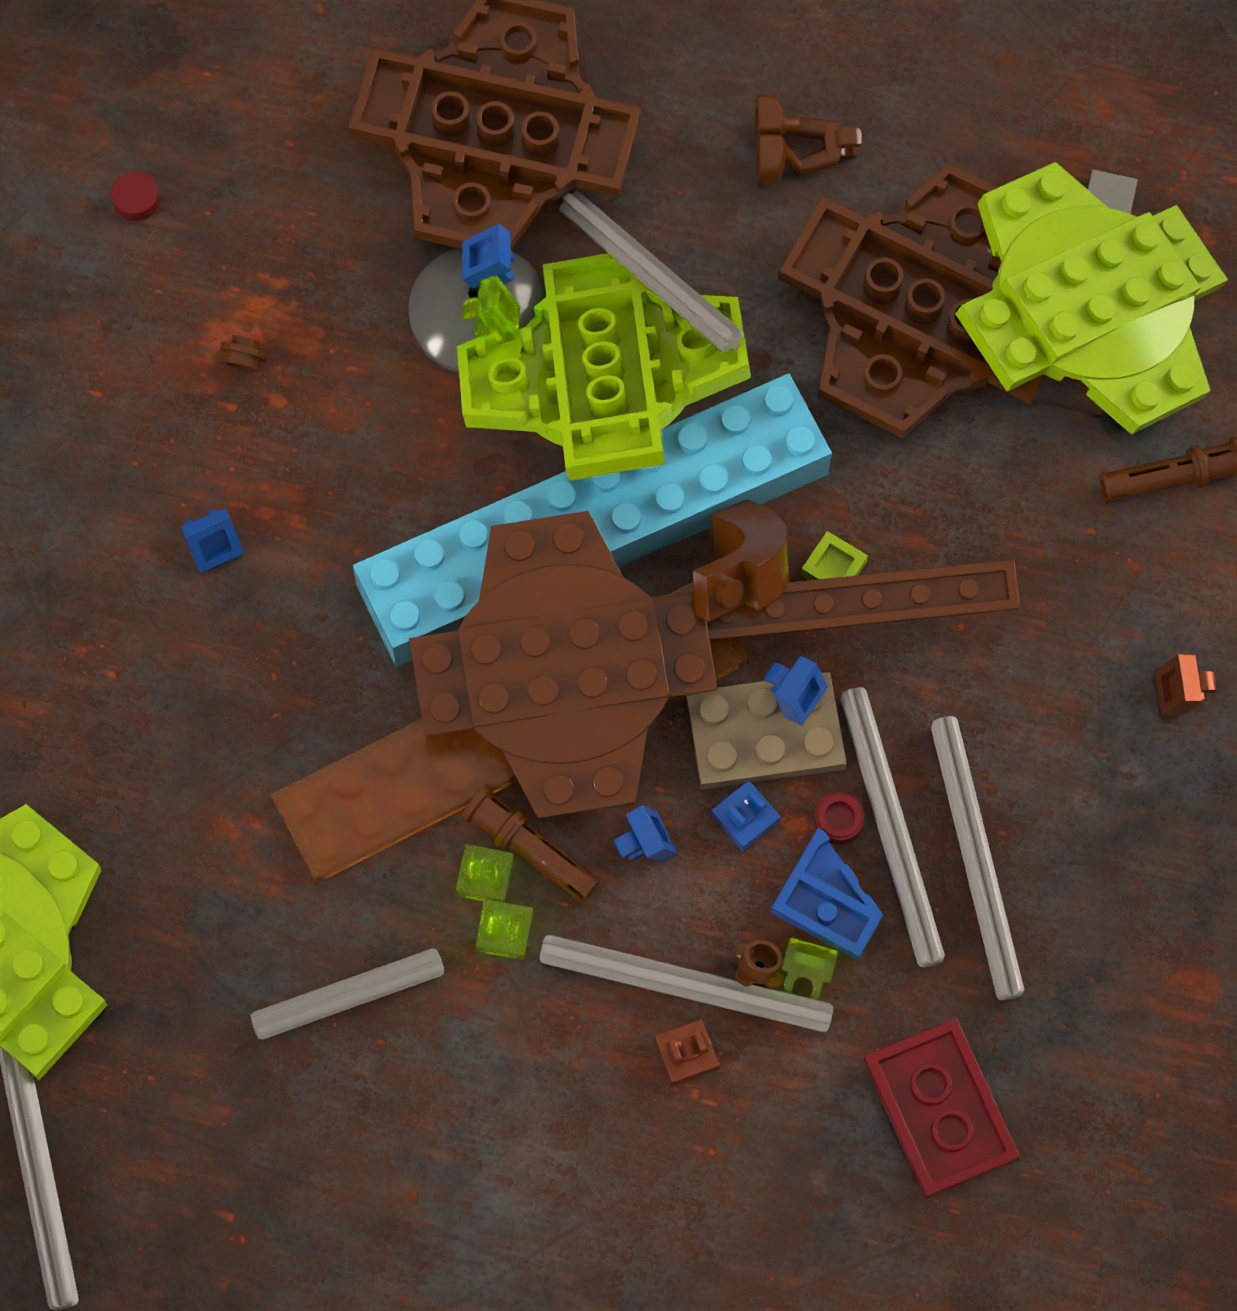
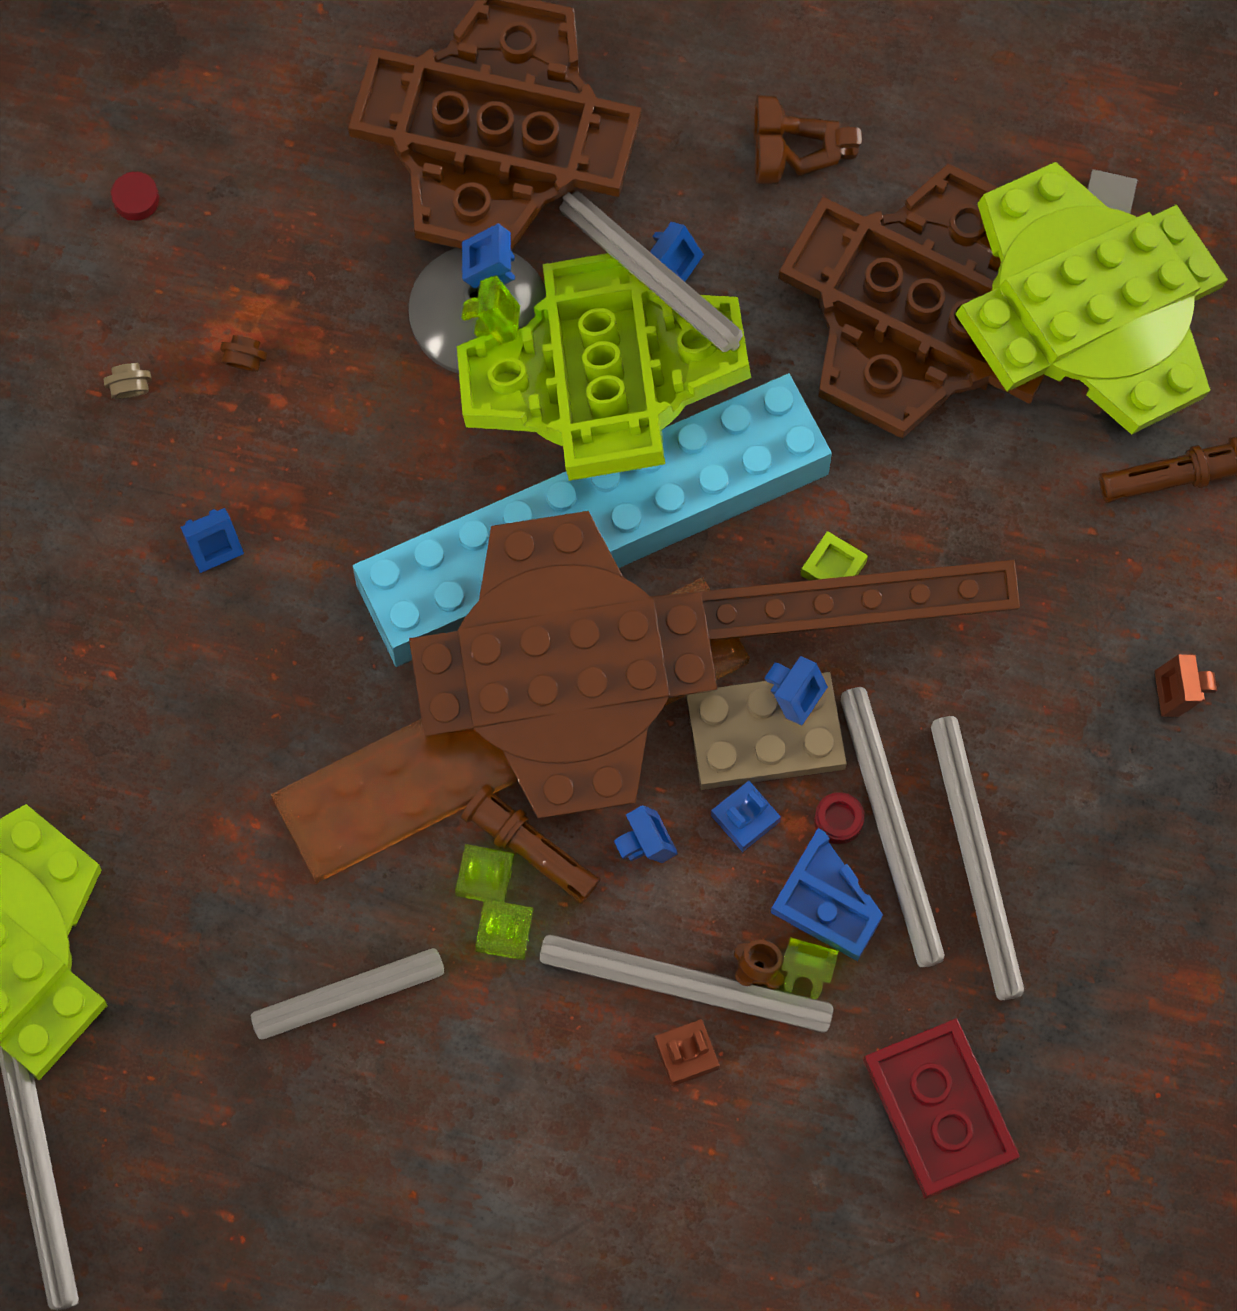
reddish brown arch [693,499,789,621] -> none
none -> dark tan plate [103,363,152,399]
none -> blue tile [650,222,704,282]

